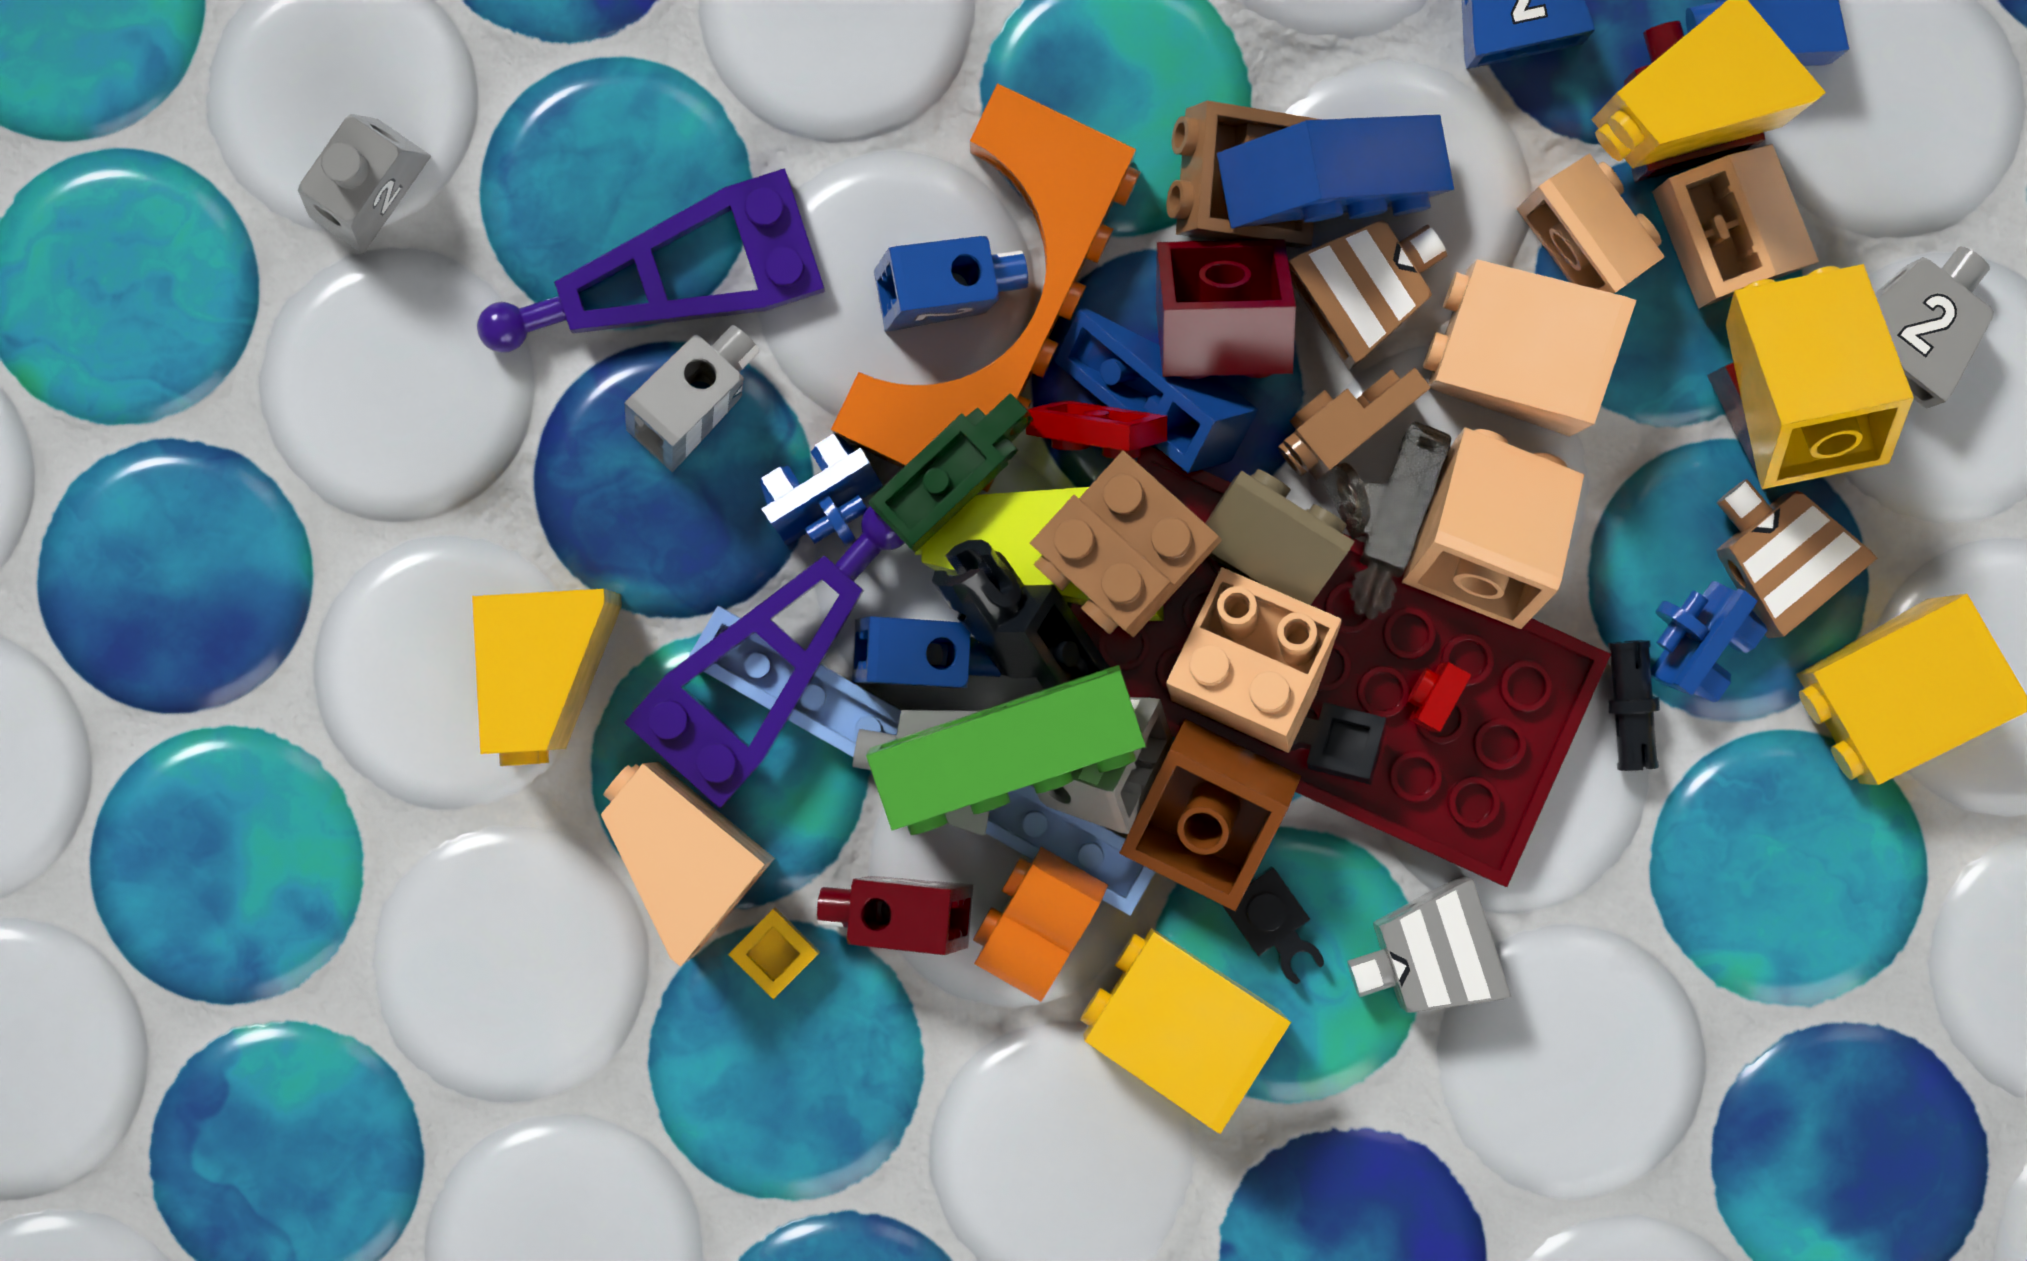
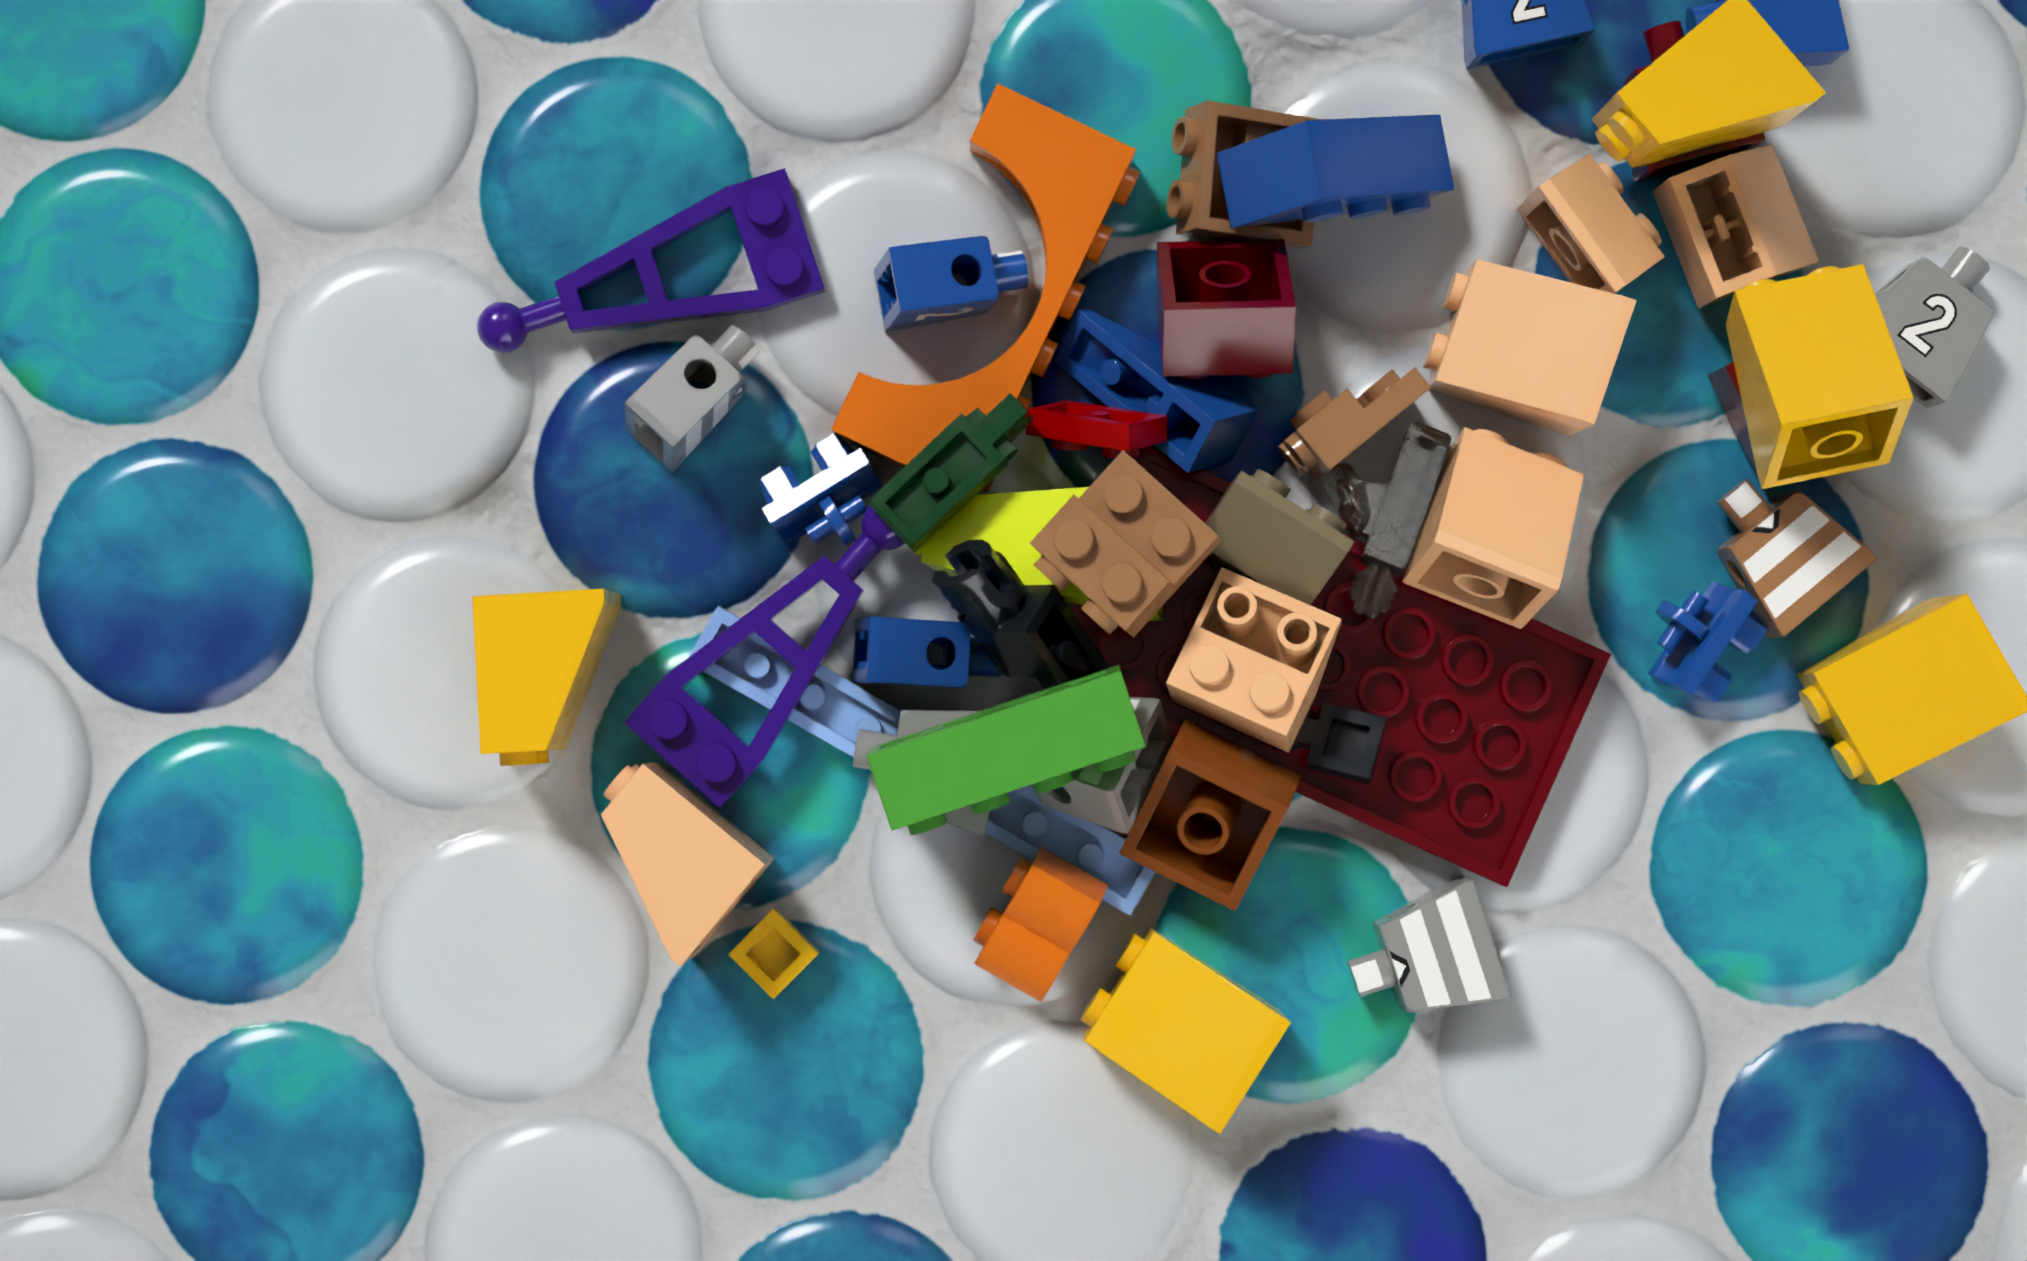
light grey torso [298,114,431,254] -> none
dark red torso [817,876,974,955] -> none
black plate [1222,866,1324,984] -> none
torso [1288,220,1447,370] -> none
red plate [1408,662,1471,732] -> none
black pin [1607,640,1660,771] -> none

